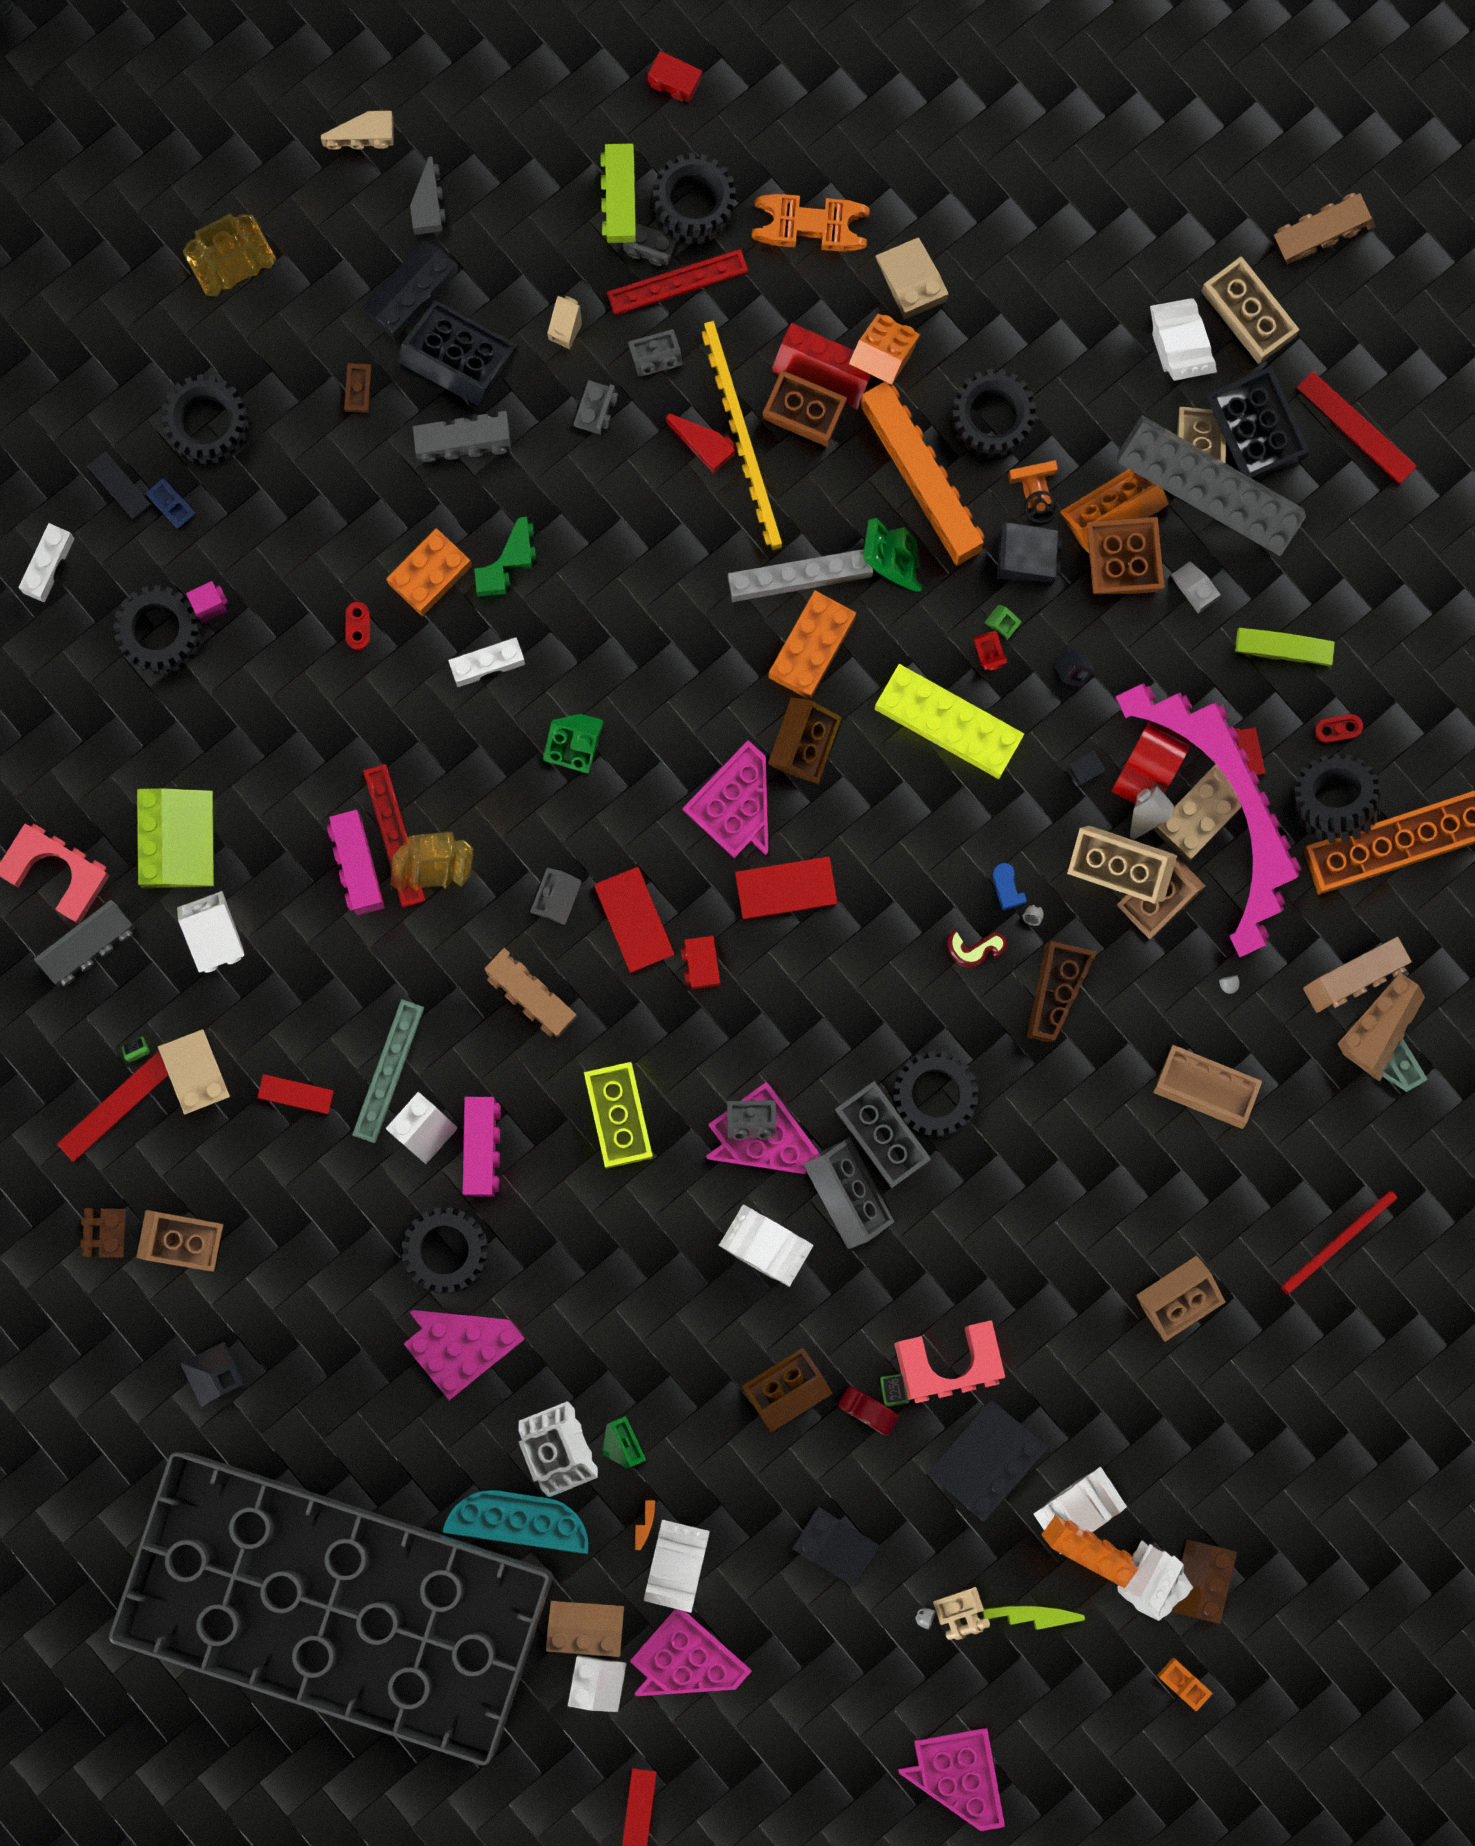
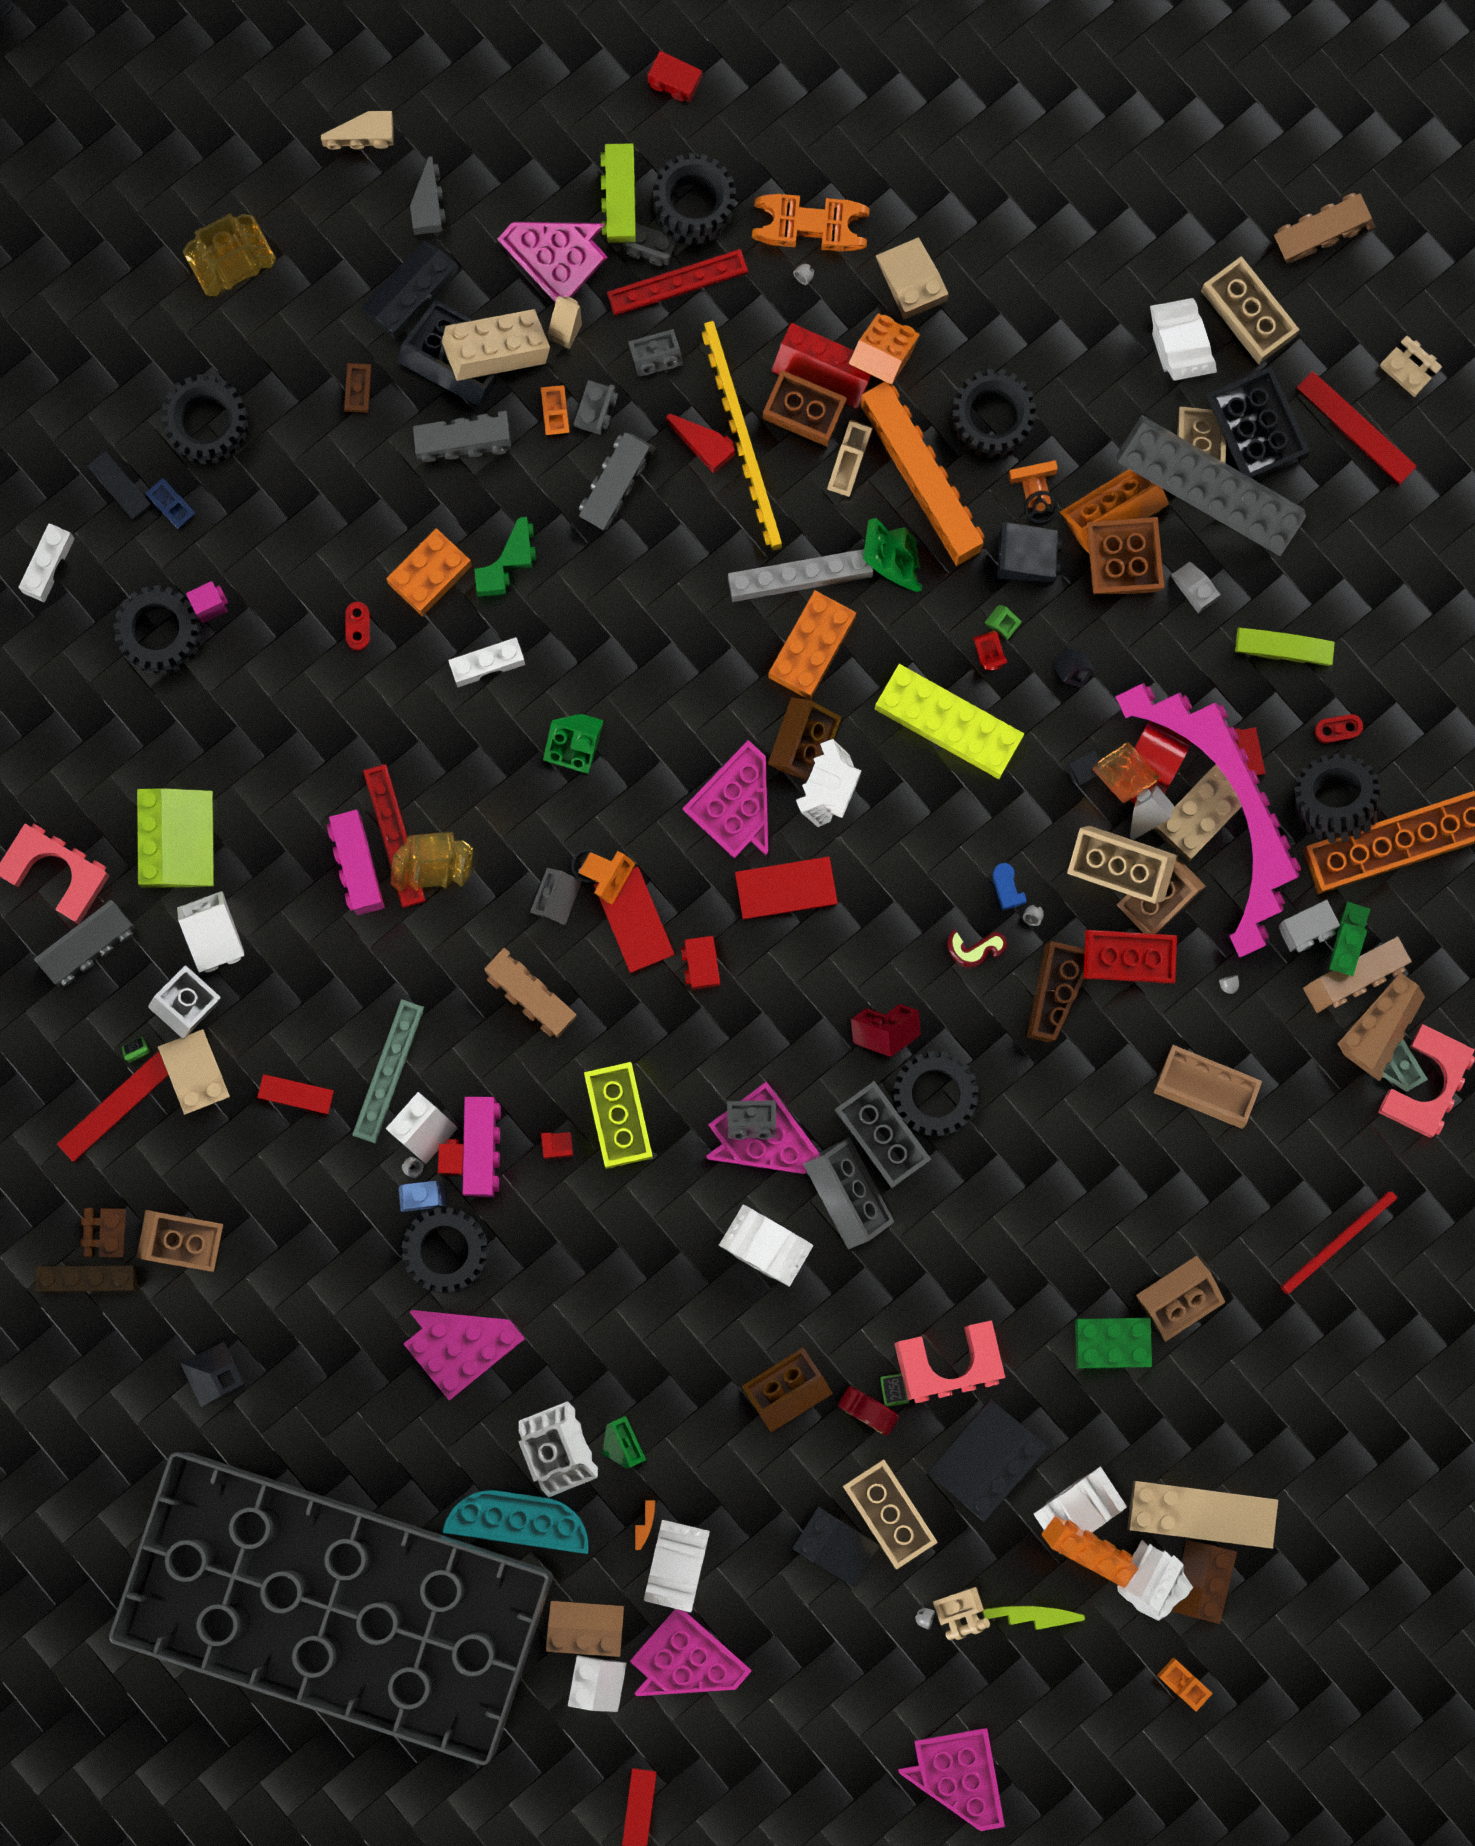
none -> dark brown brick [35,1266,137,1292]
none -> light grey brick [148,965,221,1039]
none -> medium blue torso [398,1181,447,1212]
none -> light grey hinge [402,1157,423,1178]
none -> red piece [438,1139,464,1177]
none -> tan brick [442,309,550,381]
none -> dark pink wing [498,222,607,303]
none -> orange slope [541,385,569,435]
none -> red panel [541,1132,573,1159]
none -> orange piece [571,849,636,905]
none -> dark grey wedge [579,432,656,530]
none -> light grey hinge [793,264,814,285]
none -> white slope [796,739,861,827]
none -> tan slope [827,420,873,497]
none -> tan brick [842,1459,938,1569]
none -> dark red panel [851,1004,921,1057]
none -> green brick [1075,1318,1152,1369]
none -> red tile [1084,930,1177,983]
none -> clear orange plate [1092,742,1160,803]
none -> tan slope [1127,1481,1278,1549]
none -> light grey brick [1278,900,1340,953]
none -> green arch [1329,902,1370,976]
none -> coral arch [1378,1024,1475,1138]
none -> tan plate [1380,336,1442,397]

